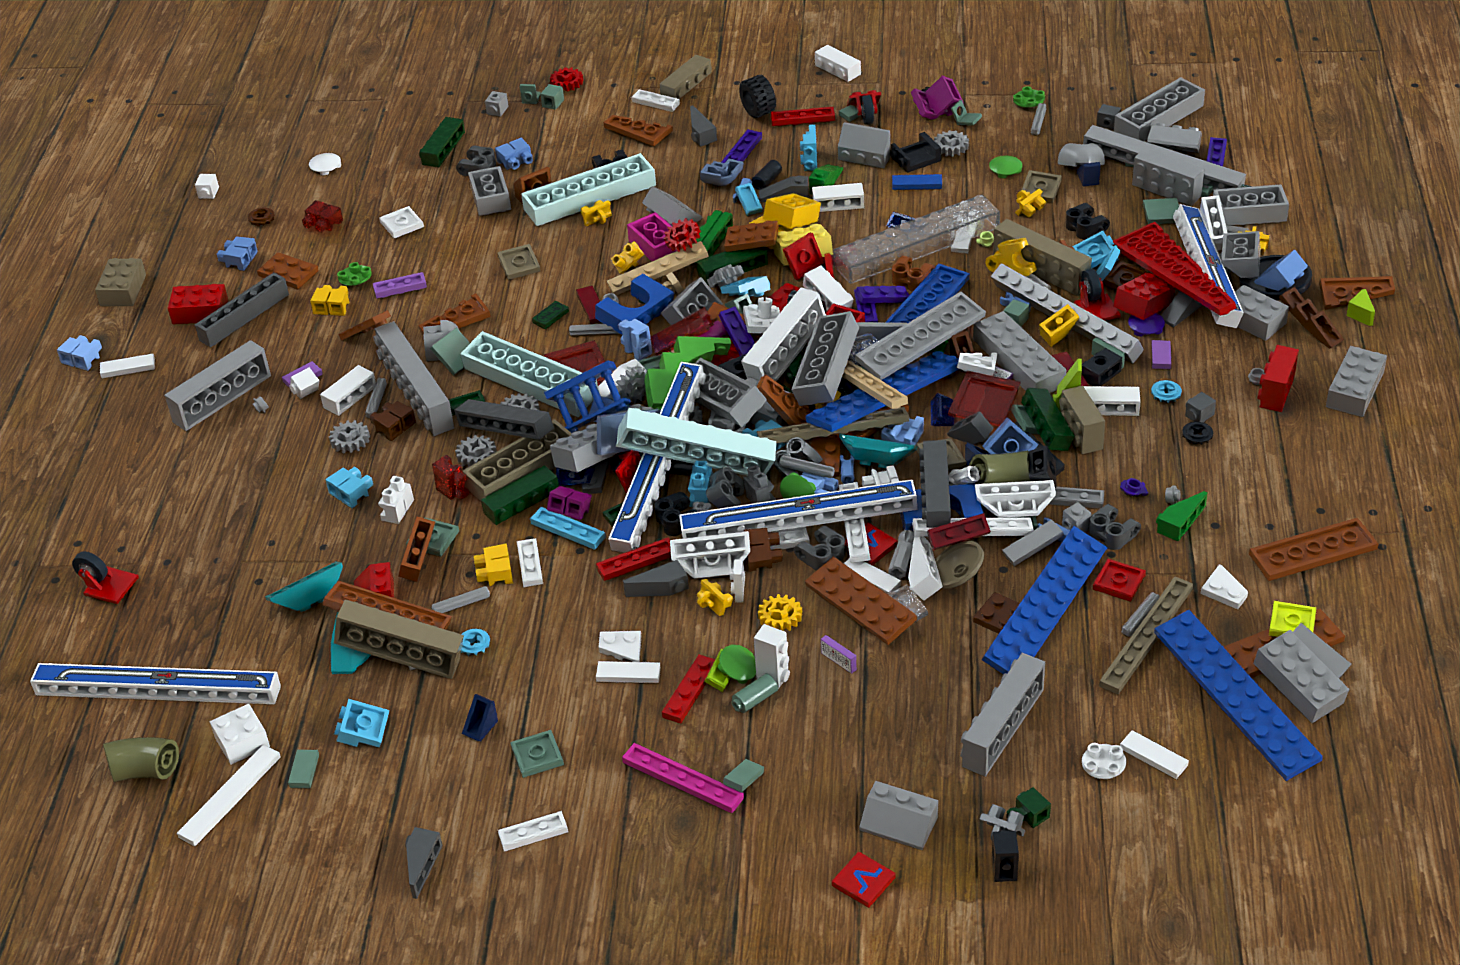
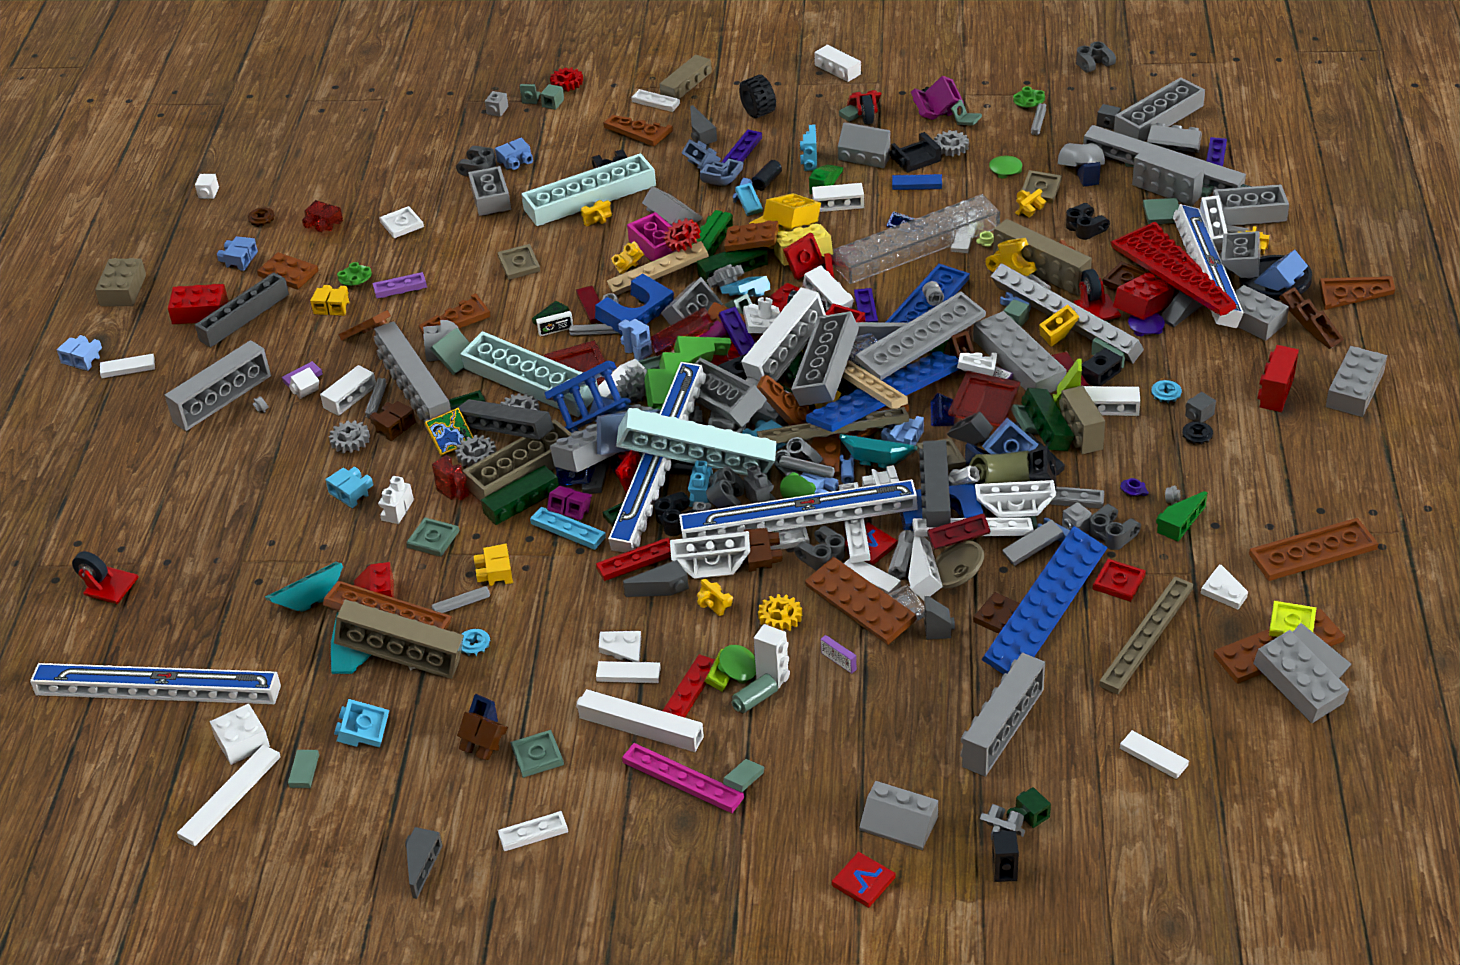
olive brick [103,737,179,782] -> none
white dish [309,153,341,175] -> none
dark orange brick [398,516,435,582] -> none
dark green brick [419,117,465,168] -> none
dark orange slope [513,167,552,204] -> none
white tile [517,538,543,587] -> none
tan tile [662,272,683,295] -> none
white wing [730,560,745,602] -> none
dark grey slope [759,176,809,202] -> none
red plate [771,107,835,126] -> none
dark purple plate [855,286,910,303] -> none
dark orange piece [892,255,935,291] -> none
medium azure plate [1072,231,1120,269] -> none
white dish [1082,743,1126,779] -> none
medium azure tile [1096,247,1120,281] -> none
light grey axle [1121,592,1160,637] -> none
medium lavender tile [1152,340,1171,369] -> none
blue plate [1154,610,1323,781] -> none
light grey plate [1248,368,1264,385] -> none
lime slope [1347,289,1375,326] -> none
none -> tile [424,408,474,456]
none -> reddish brown hips [457,712,508,760]
none -> tile [536,311,573,336]
none -> white brick [576,689,704,752]
none -> sand blue brick [682,139,721,170]
none -> light grey wheel [922,281,944,306]
none -> dark grey slope [924,596,955,640]
none -> dark grey piece [1076,41,1116,73]

